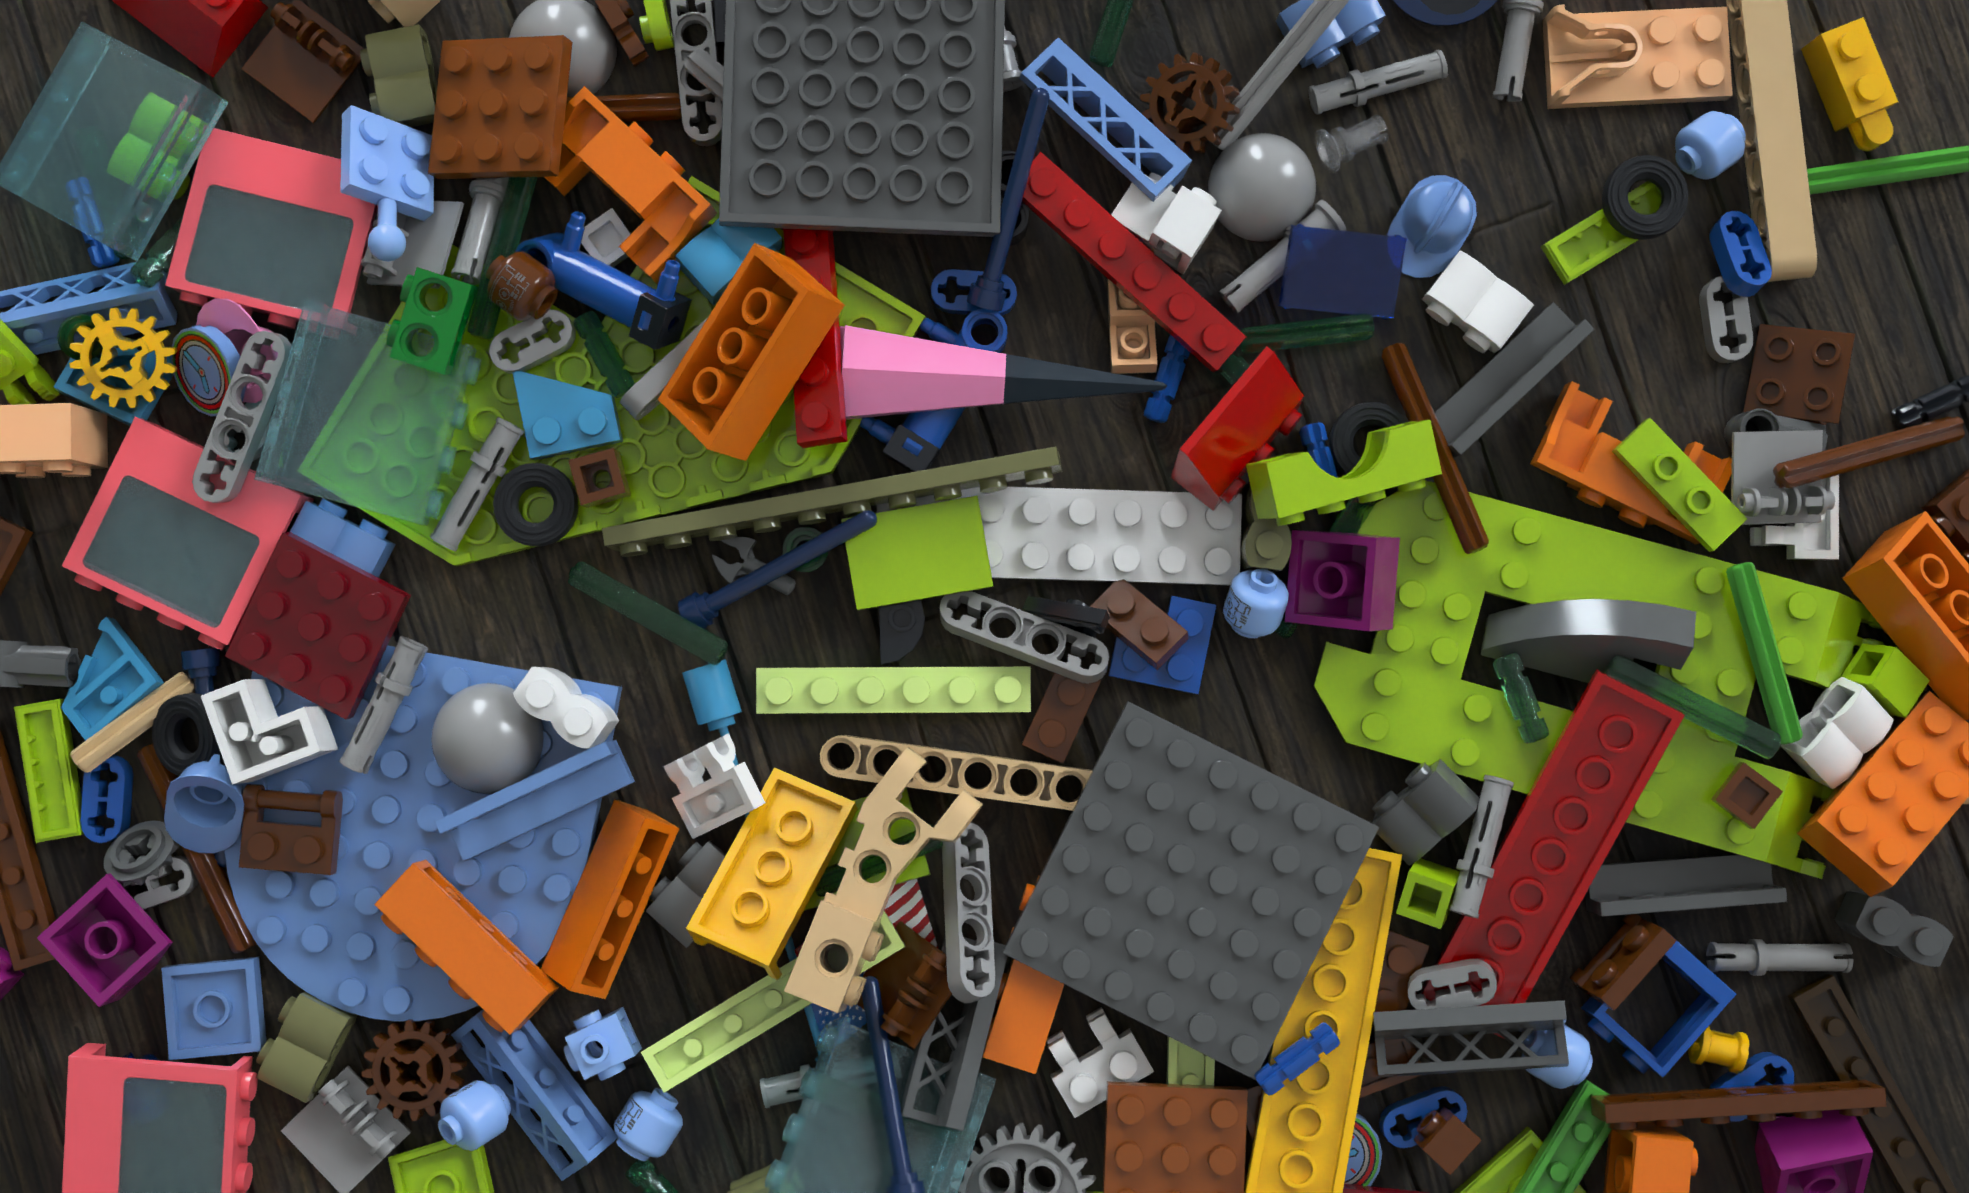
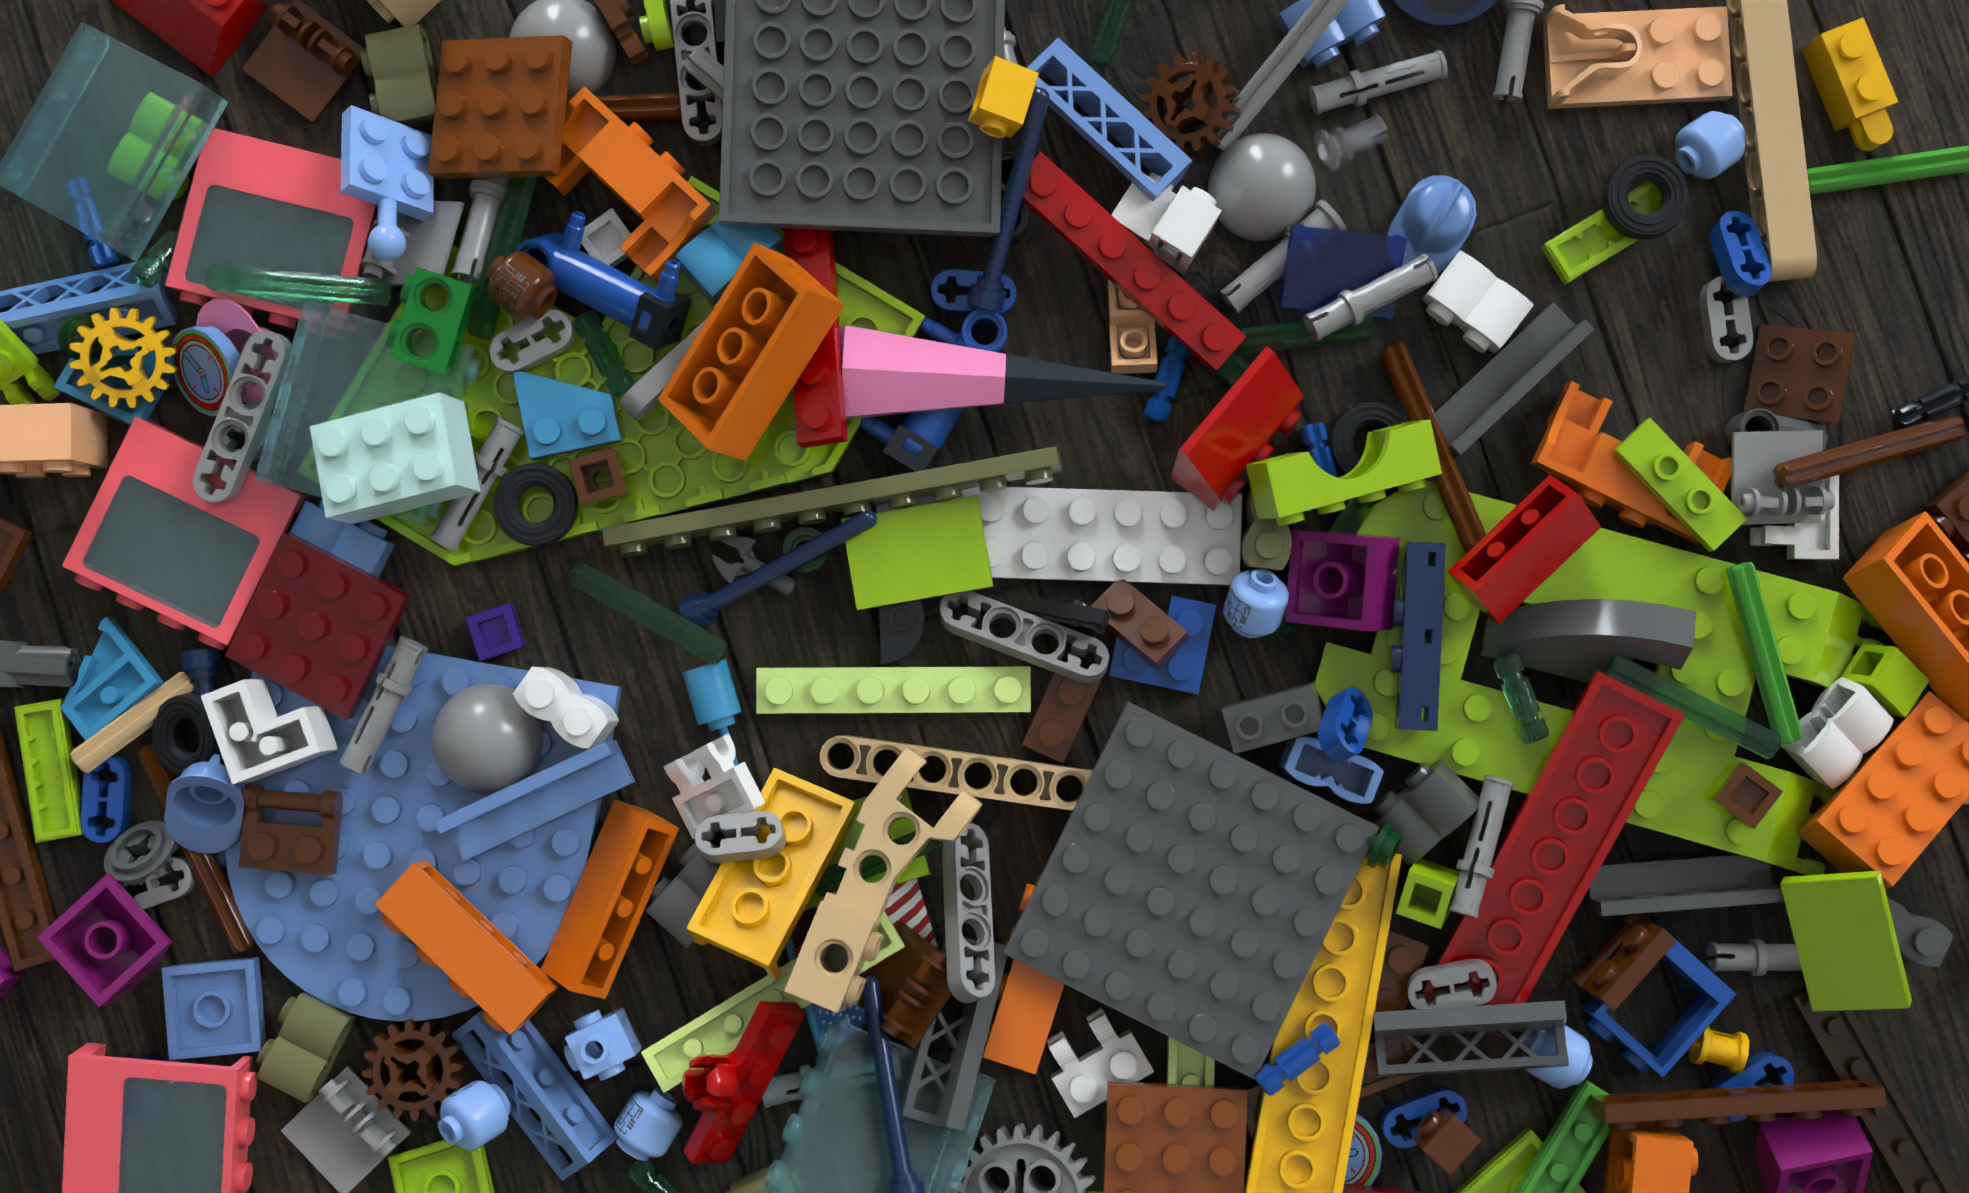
none -> clear green axle [205,264,392,306]
none -> light aqua brick [310,392,481,524]
none -> dark purple plate [465,603,527,661]
none -> red plate [682,1001,806,1163]
none -> light grey beam [694,810,786,863]
none -> yellow brick [968,56,1039,138]
none -> dark grey brick [1221,682,1324,754]
none -> medium blue brick [1278,736,1384,804]
none -> light grey pin [1303,254,1438,342]
none -> blue beam [1318,687,1373,763]
none -> dark green plate [1366,823,1403,869]
none -> dark blue piece [1390,542,1446,731]
none -> red brick [1448,475,1601,624]
none -> lime tile [1780,870,1912,1012]

